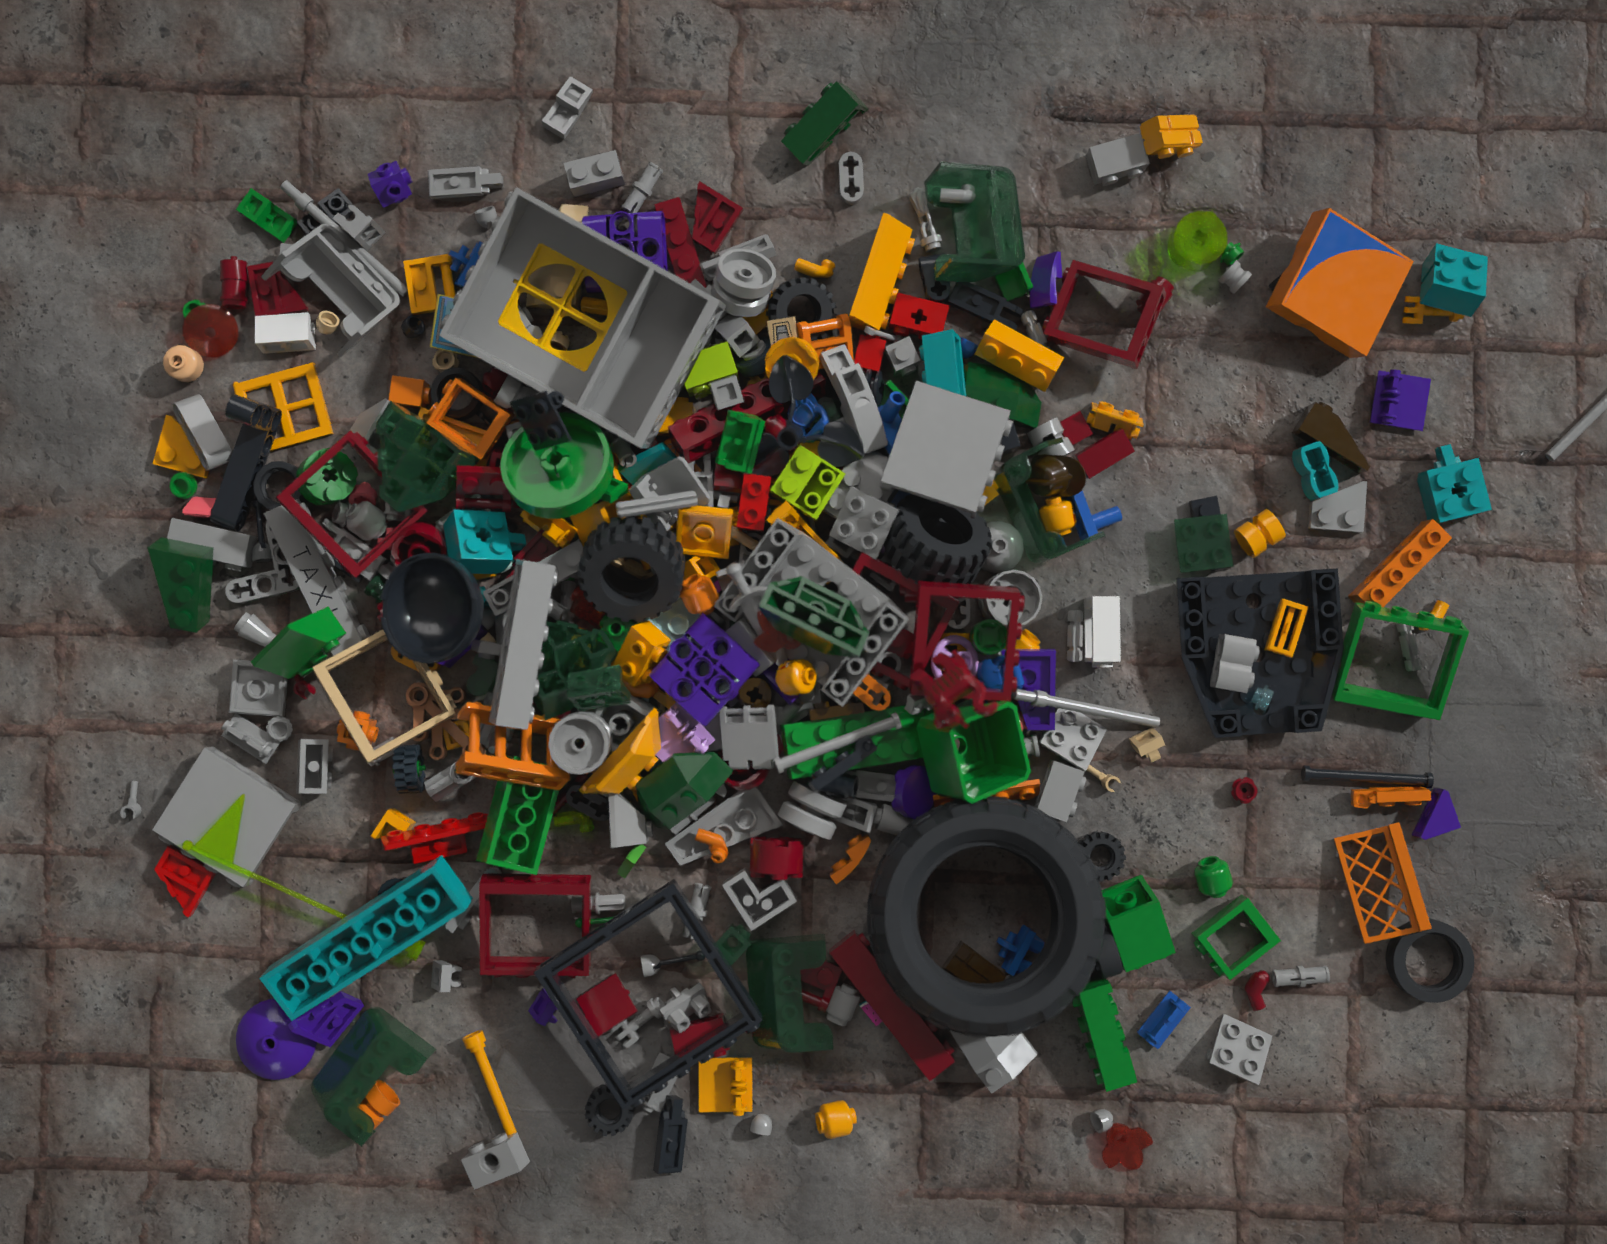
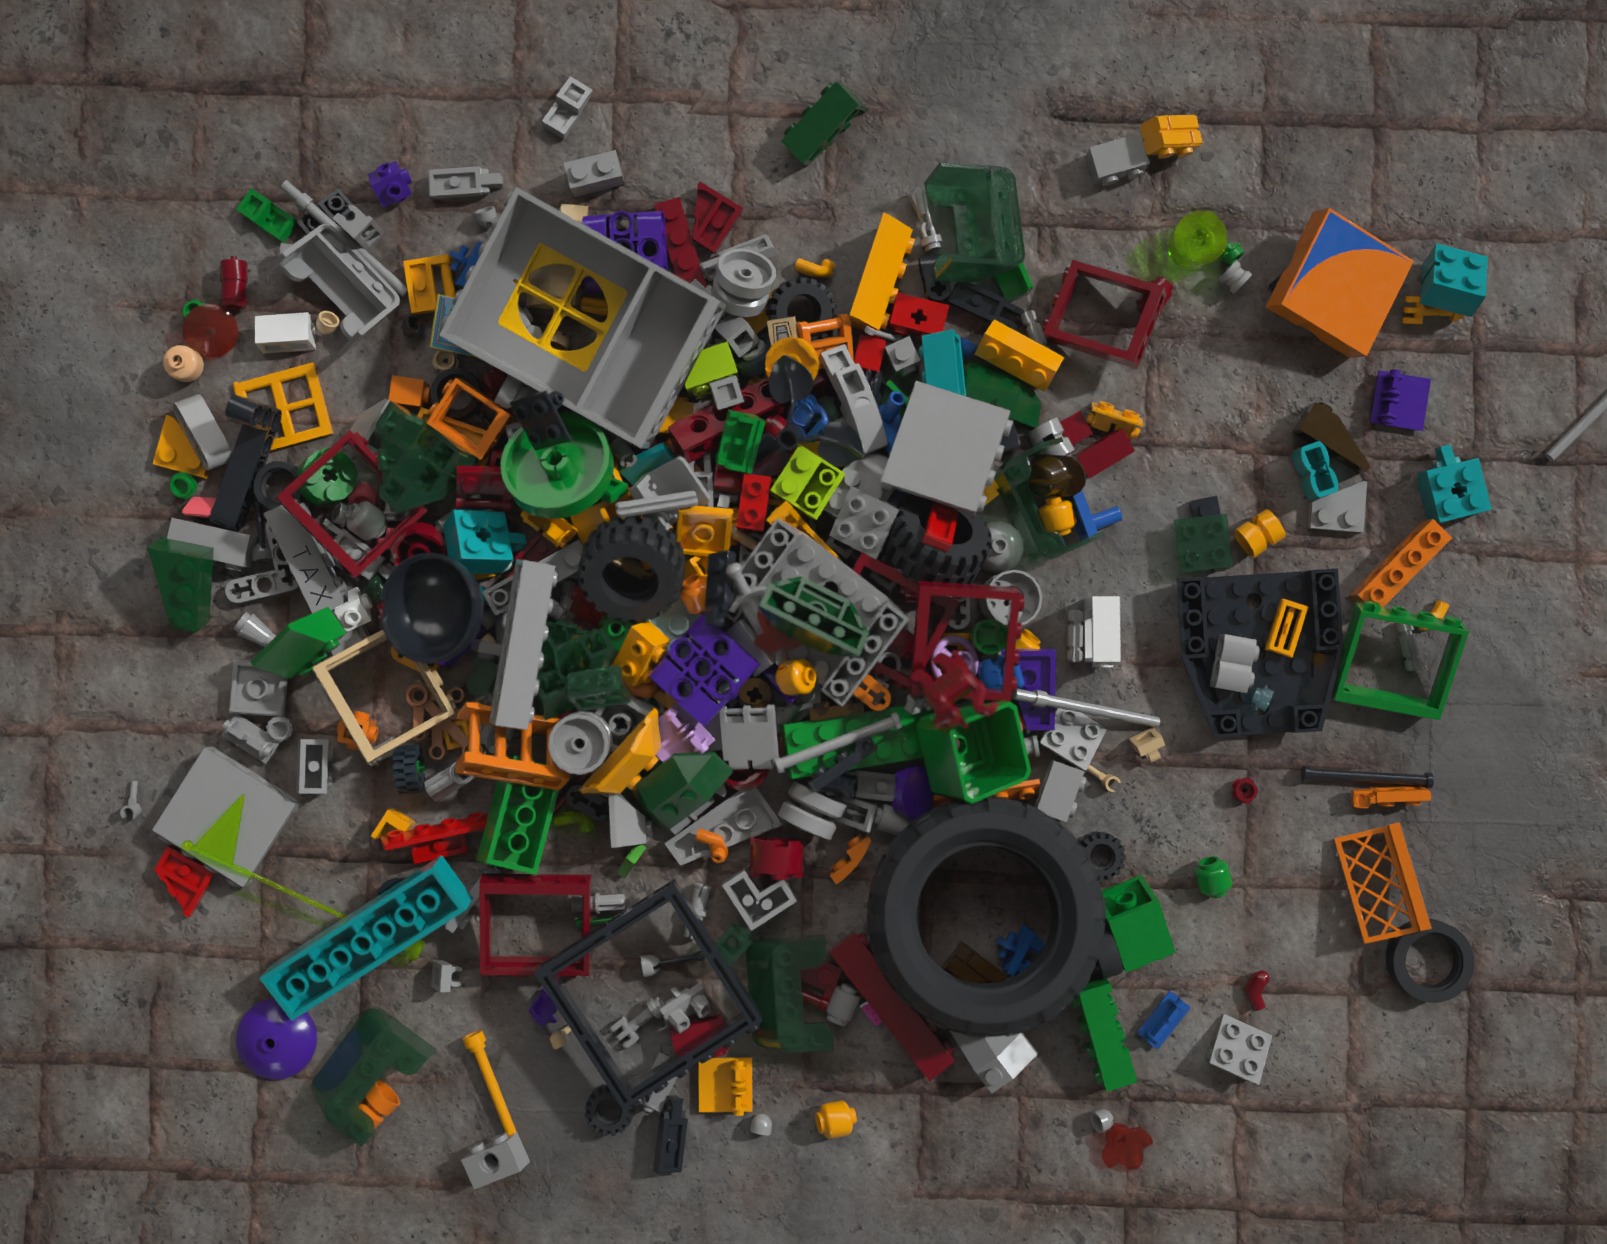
dark red wing [247,262,309,316] -> none
dark purple wing [288,991,364,1048] -> none
dark red hand [294,674,316,700] -> none
dark red piece [576,973,638,1037] -> none
light grey pin [621,162,663,213] -> none
light grey beam [839,152,864,205] -> none
light grey arm [940,184,976,203] -> none
dark purple slope [1030,251,1062,309] -> none
green window [1191,895,1281,980] -> none
light grey pin [1272,965,1330,987] -> none
dark purple slope [1411,787,1461,840] -> none
none -> white bracket [334,587,373,632]
none -> tan hand [550,1025,571,1049]
none -> black hinge [705,550,736,628]
none -> red tile [922,502,959,552]

